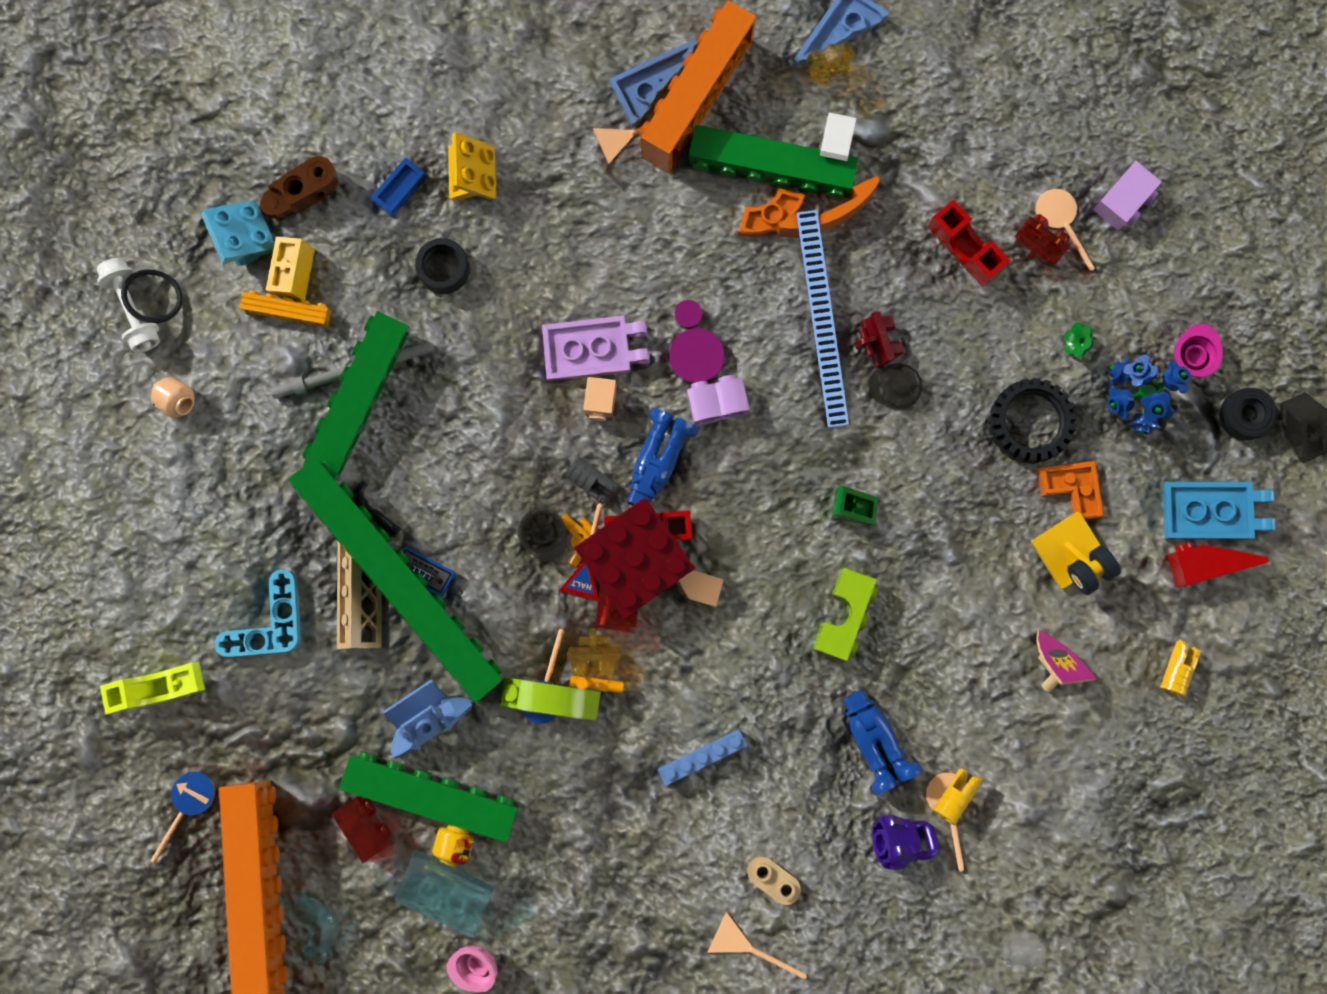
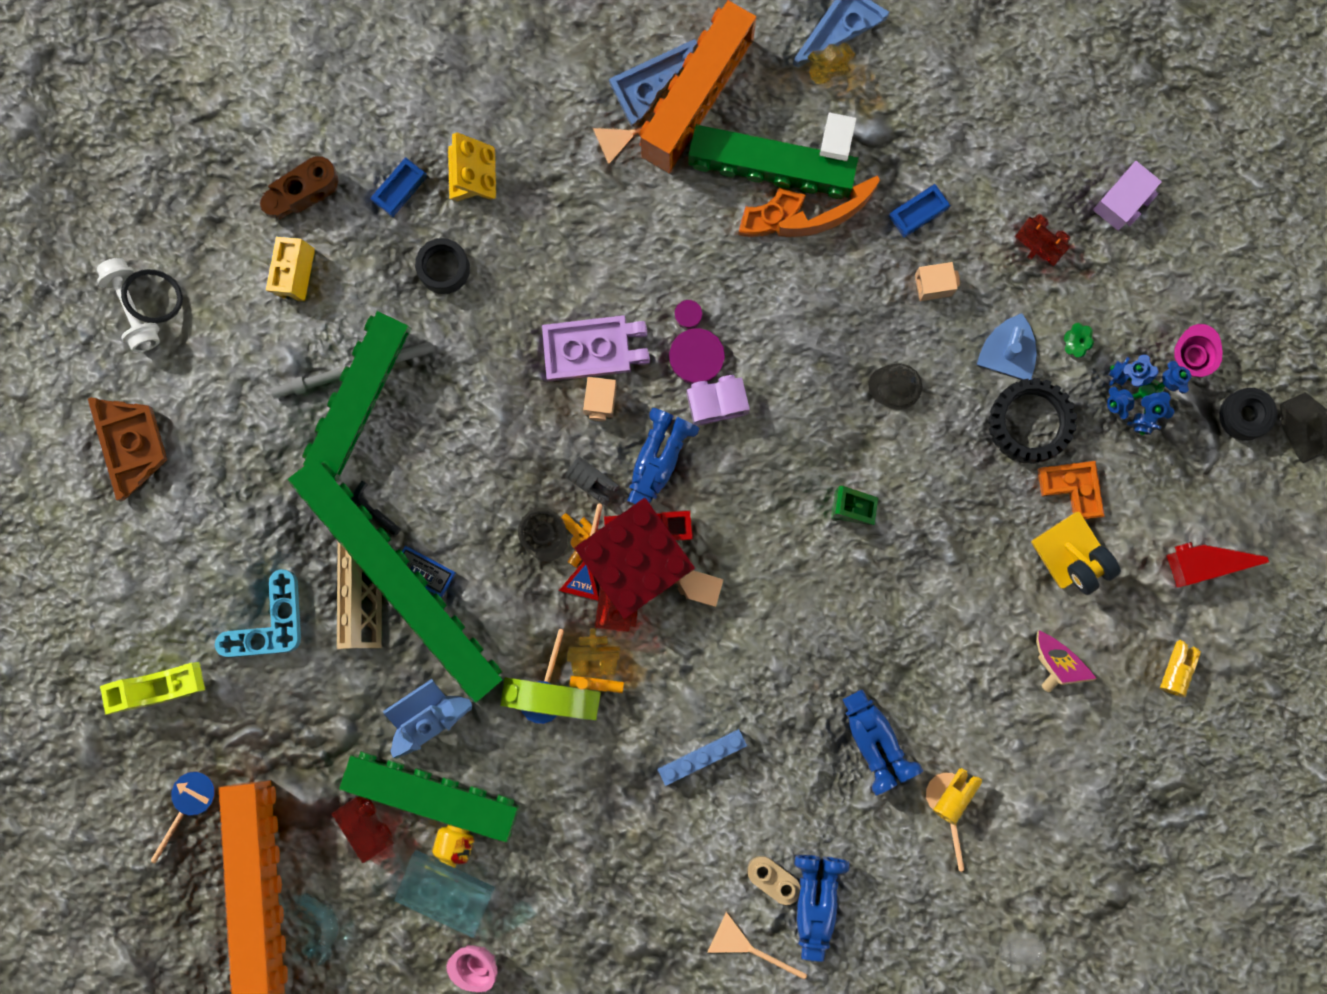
light nougat head [151,376,195,418] -> none
medium azure plate [201,200,275,266] -> none
light orange piece [239,290,332,328] -> none
light blue sticker [796,210,849,428] -> none
lime arch [812,568,879,662] -> none
dark red hips [854,311,904,369] -> none
dark purple piece [871,814,940,871] -> none
red arch [927,199,1011,288] -> none
light nougat piece [1035,189,1095,271] -> none
dark azure tile [1162,482,1276,540] -> none
none -> dark orange wing [88,397,167,502]
none -> blue piece [794,855,850,962]
none -> blue tile [889,184,951,238]
none -> light nougat brick [915,262,960,301]
none -> medium blue shield [977,313,1037,380]

